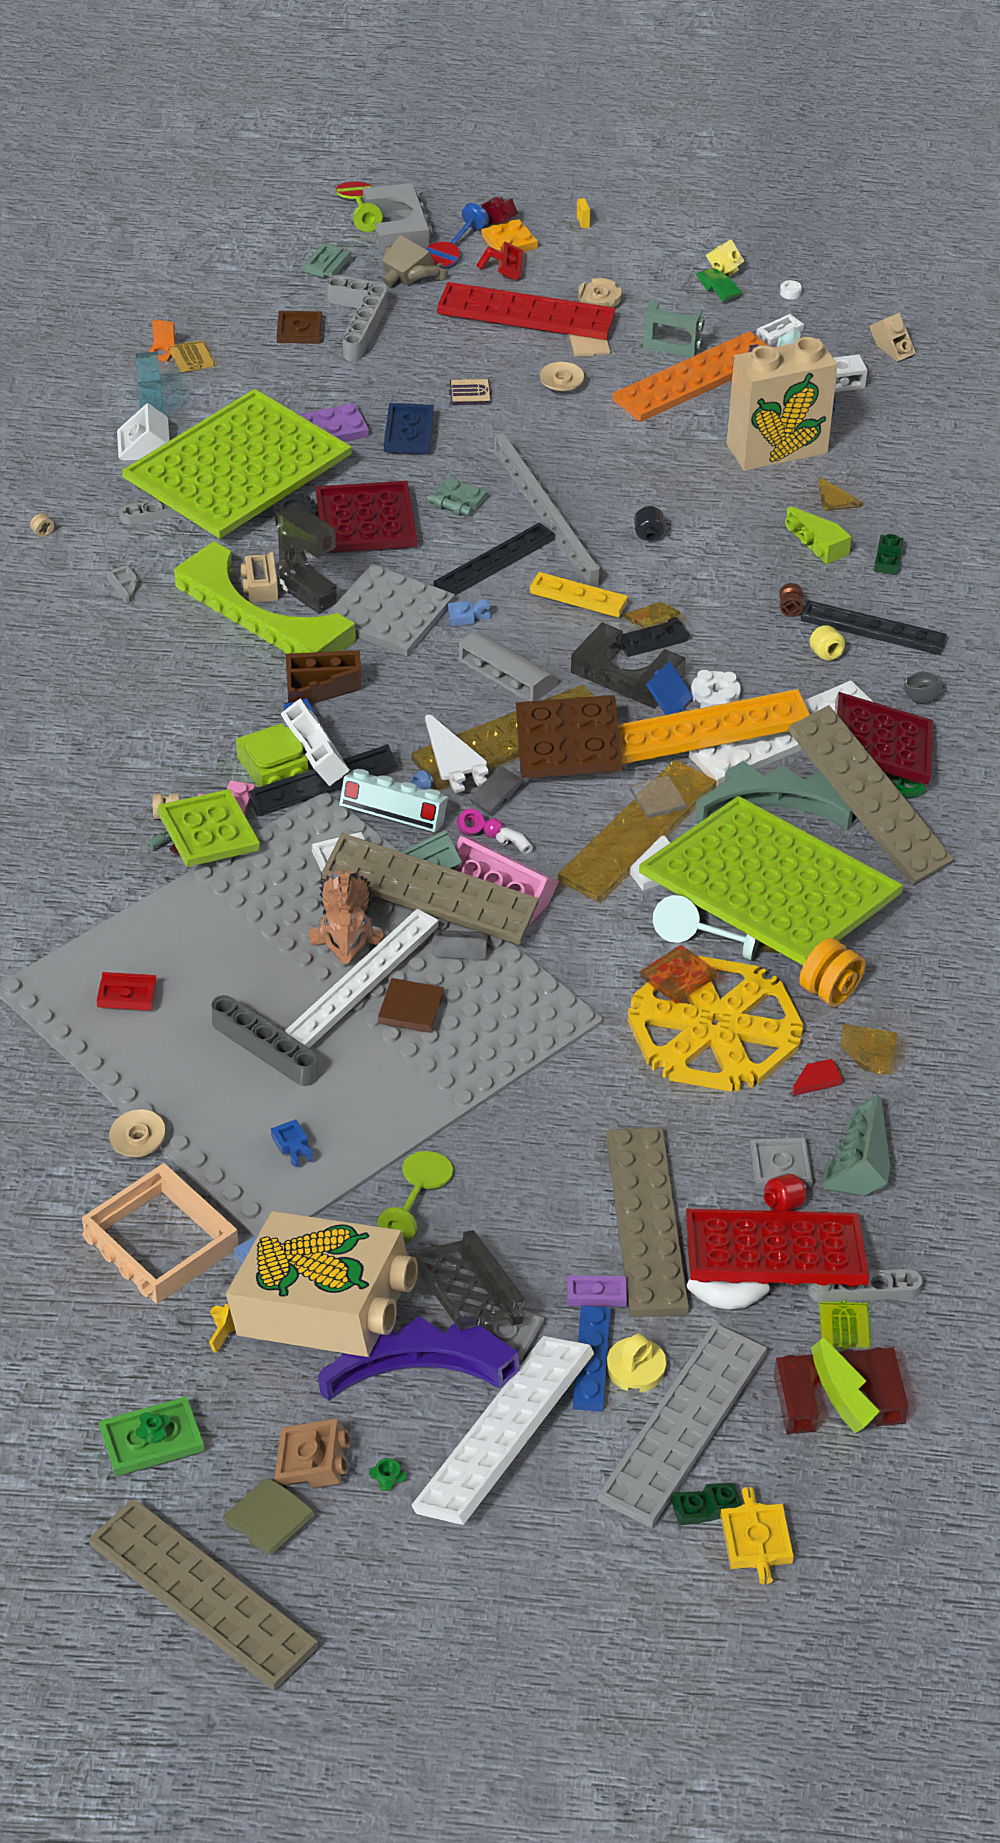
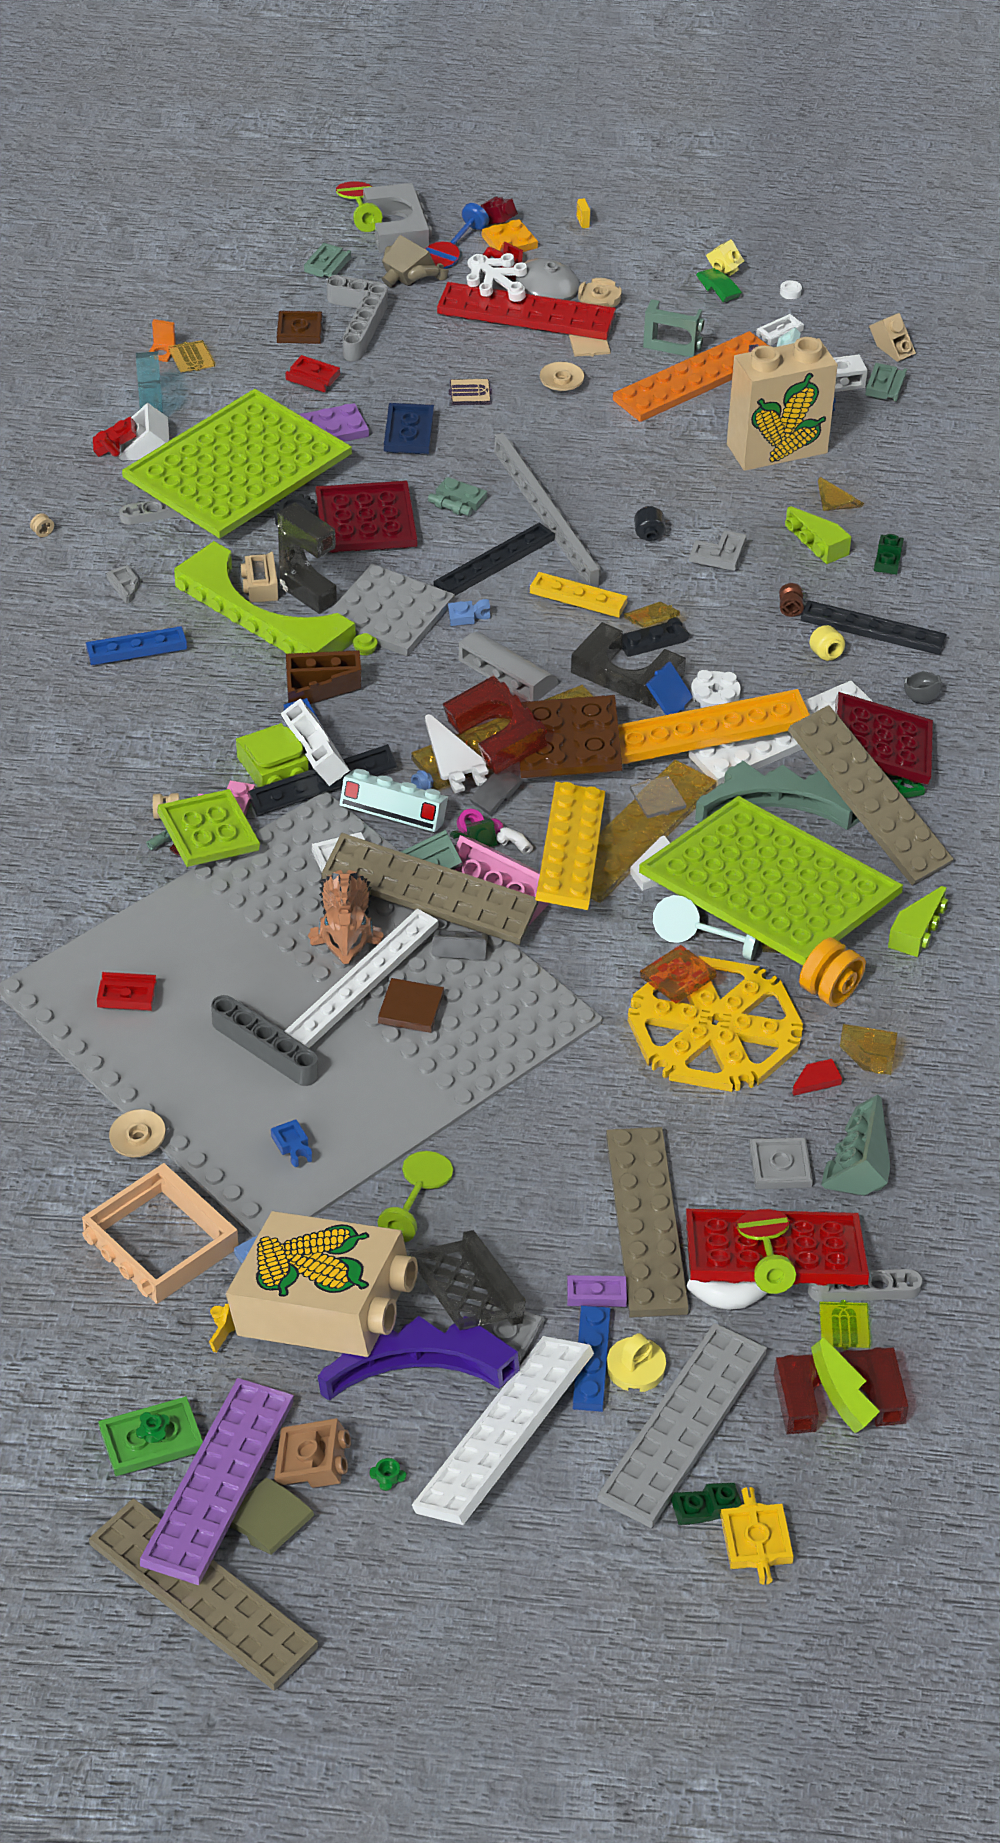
red head [763,1173,807,1211] -> none
none -> blue plate [86,626,187,665]
none -> red plate [93,416,137,457]
none -> medium lavender plate [140,1378,294,1585]
none -> red plate [285,355,340,393]
none -> lime plate [353,633,377,655]
none -> clear red arch [443,675,547,774]
none -> dark green plate [450,818,497,847]
none -> white plant [466,253,527,302]
none -> light grey dish [516,258,579,300]
none -> yellow plate [535,781,605,910]
none -> light grey plate [689,530,747,571]
none -> lime piece [737,1209,796,1294]
none -> sand green plate [865,363,907,402]
none -> lime slope [888,886,949,957]

